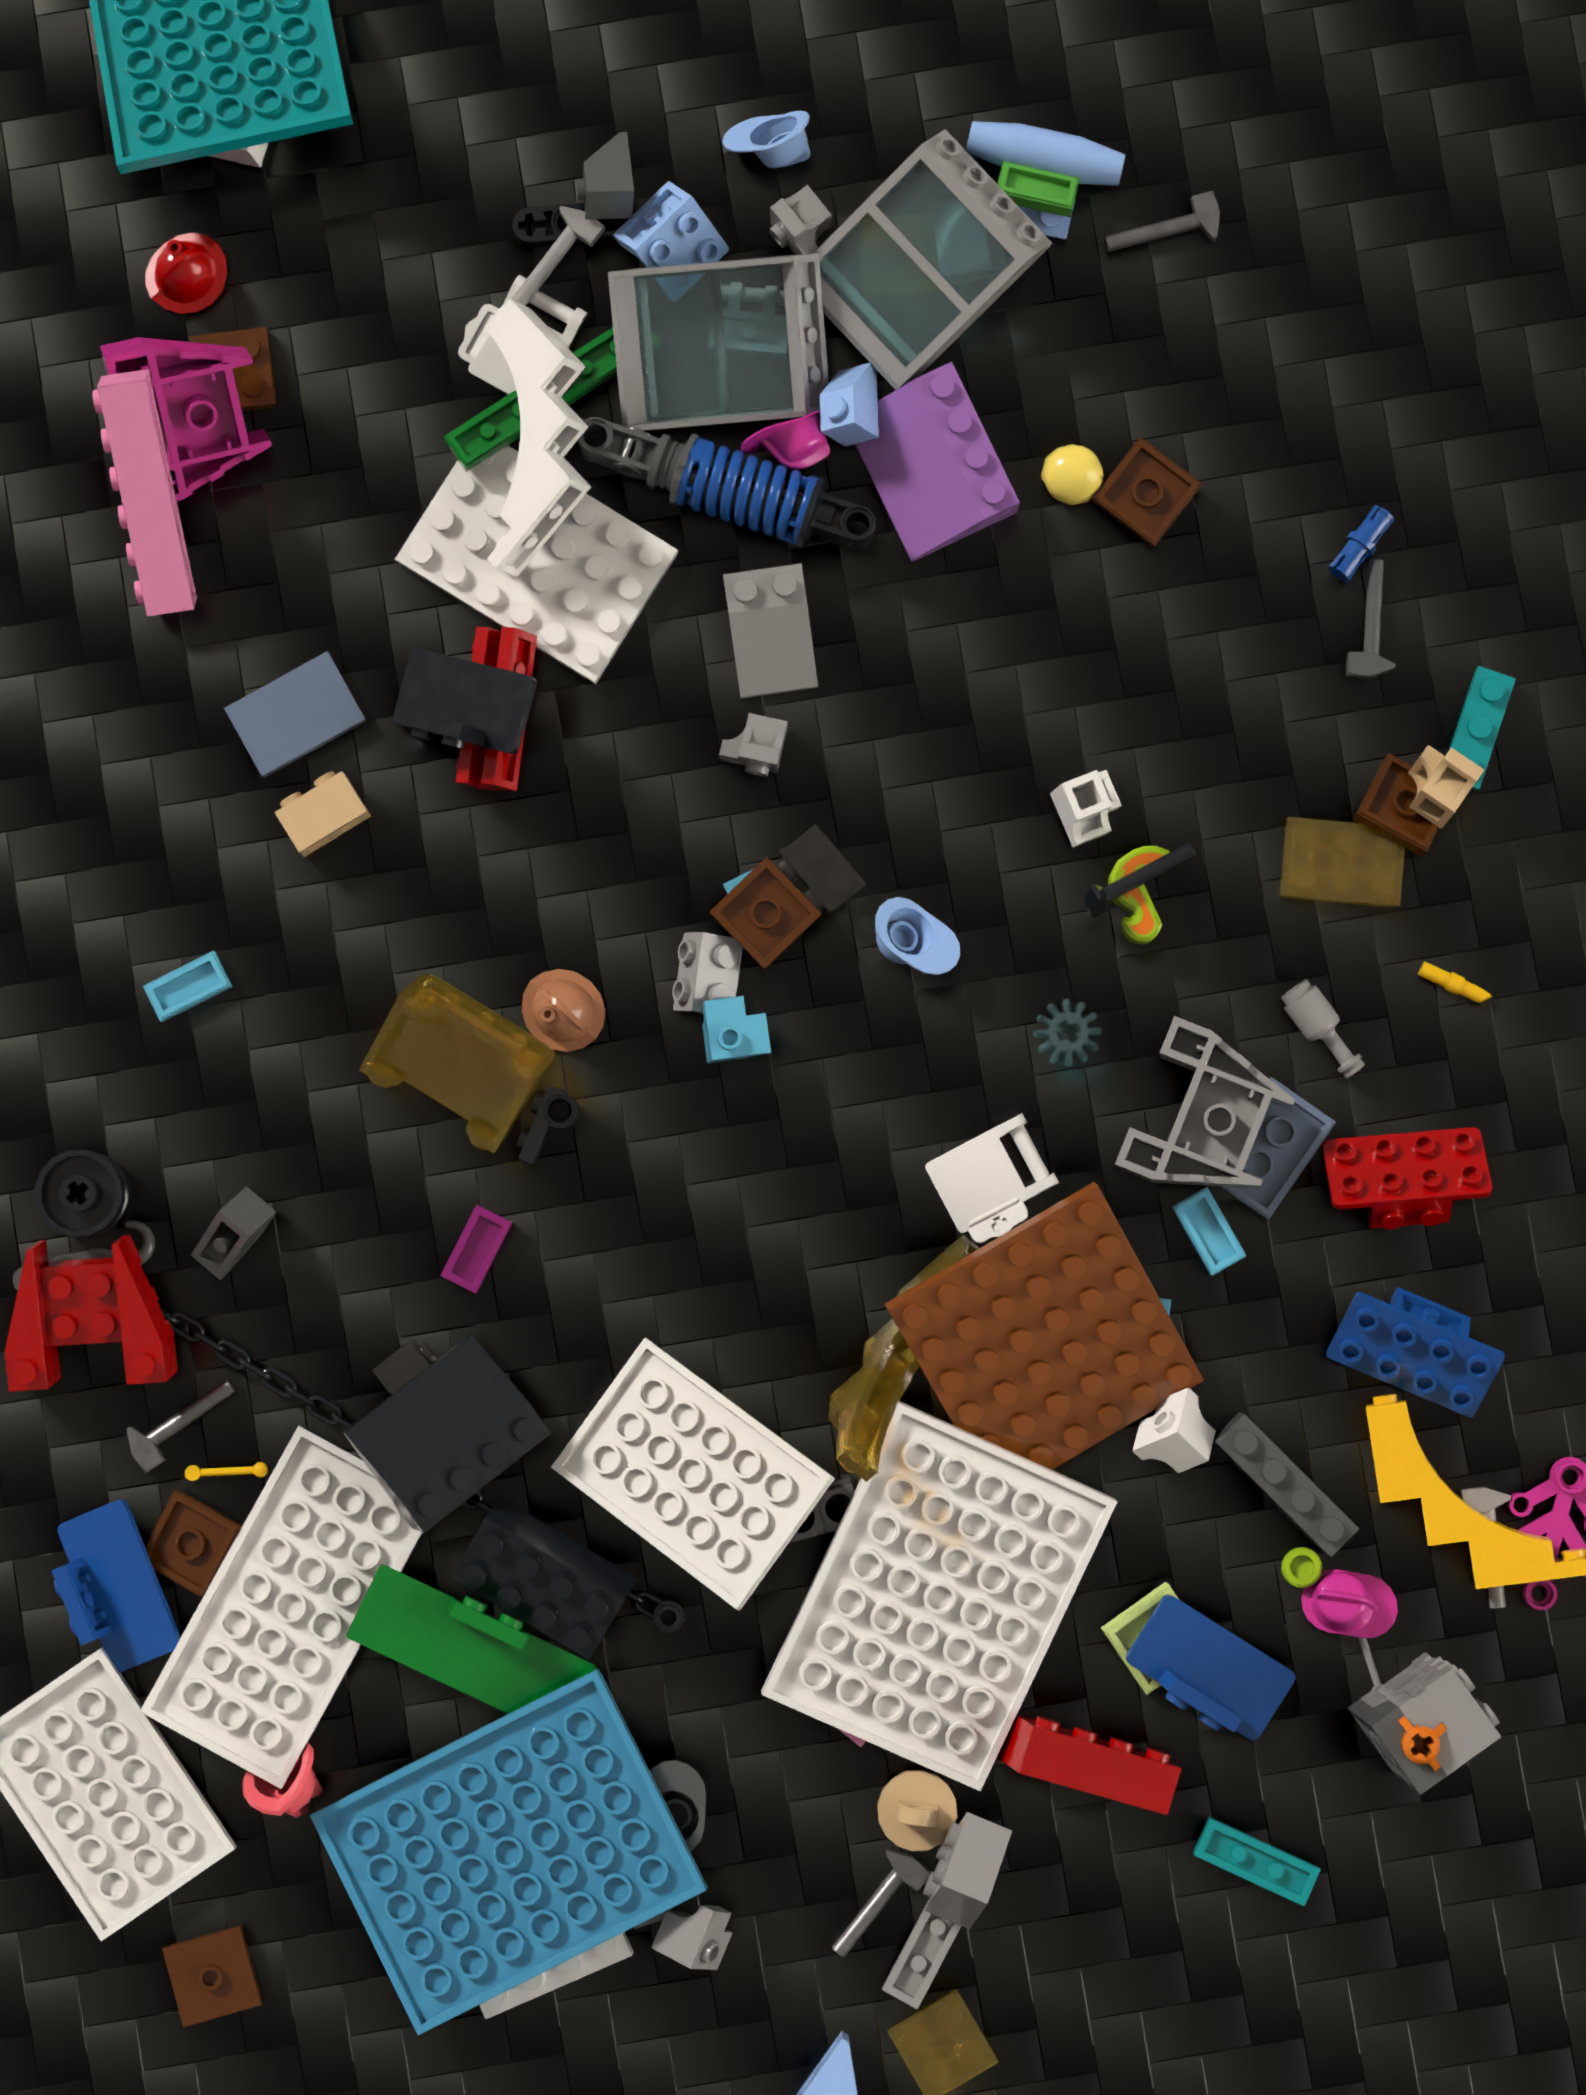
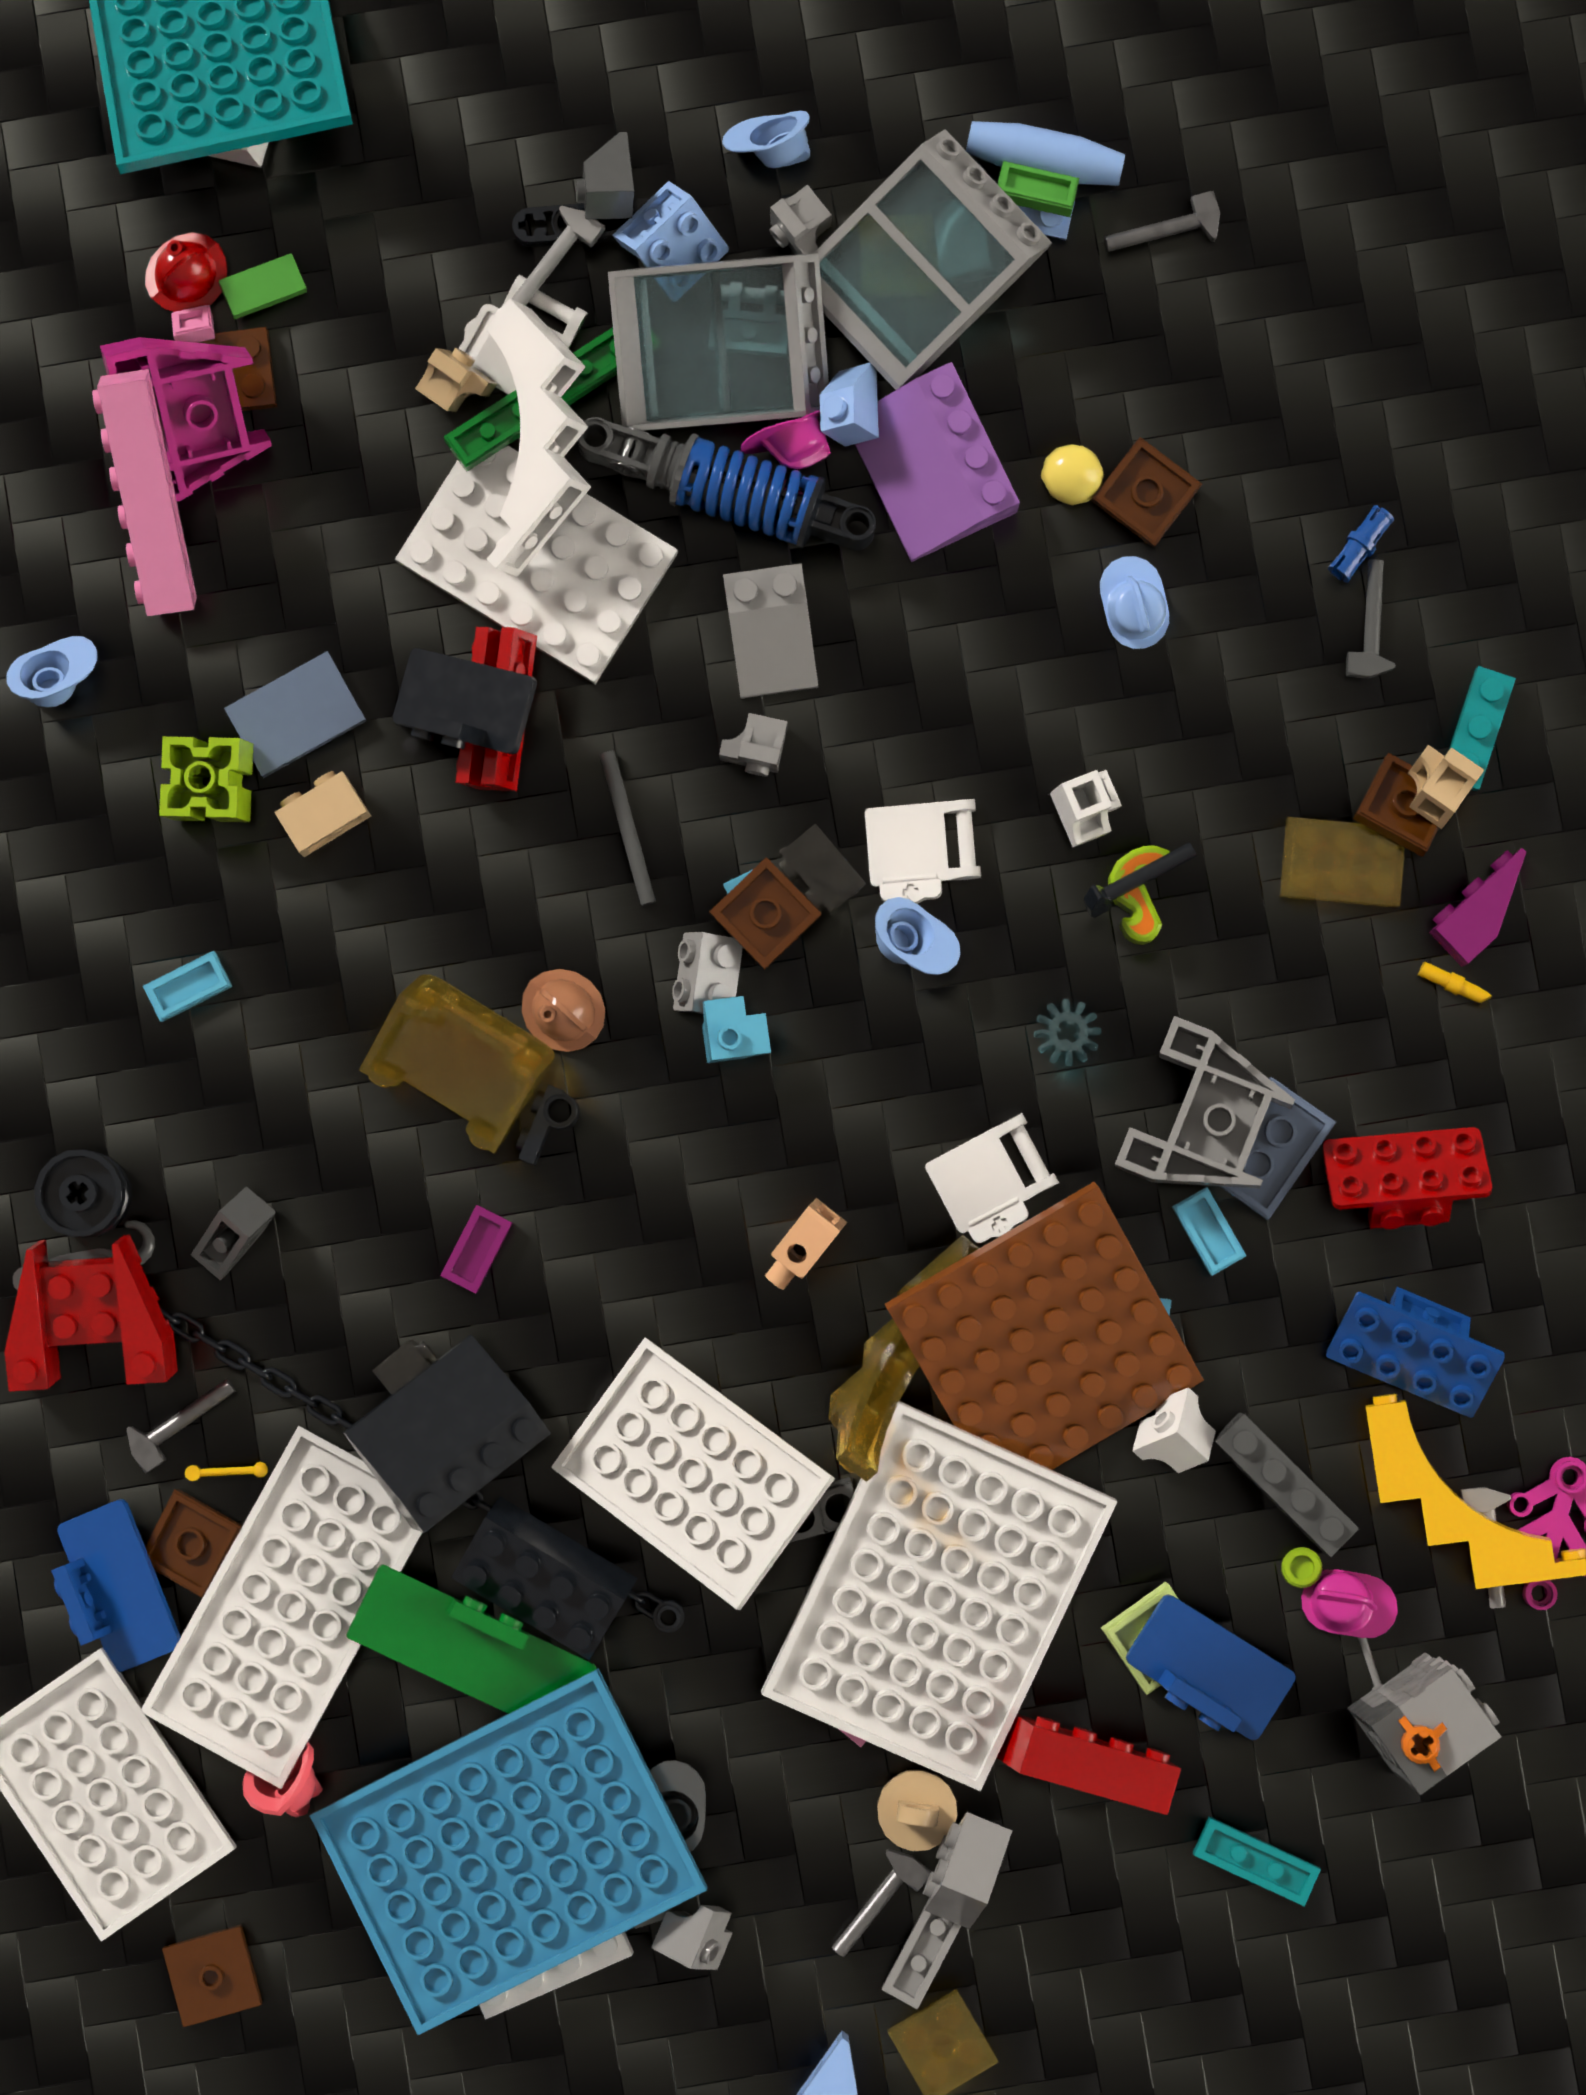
light grey piece [1281,979,1365,1078] -> none
none -> light blue piece [7,636,97,708]
none -> lime brick [159,736,254,822]
none -> bright pink tile [171,305,215,343]
none -> bright green tile [219,253,307,320]
none -> tan brick [415,348,497,412]
none -> dark grey bar [599,750,656,906]
none -> light nougat torso [765,1198,847,1290]
none -> white piece [865,799,981,904]
none -> light blue piece [1100,556,1169,649]
none -> magenta slope [1429,848,1526,967]

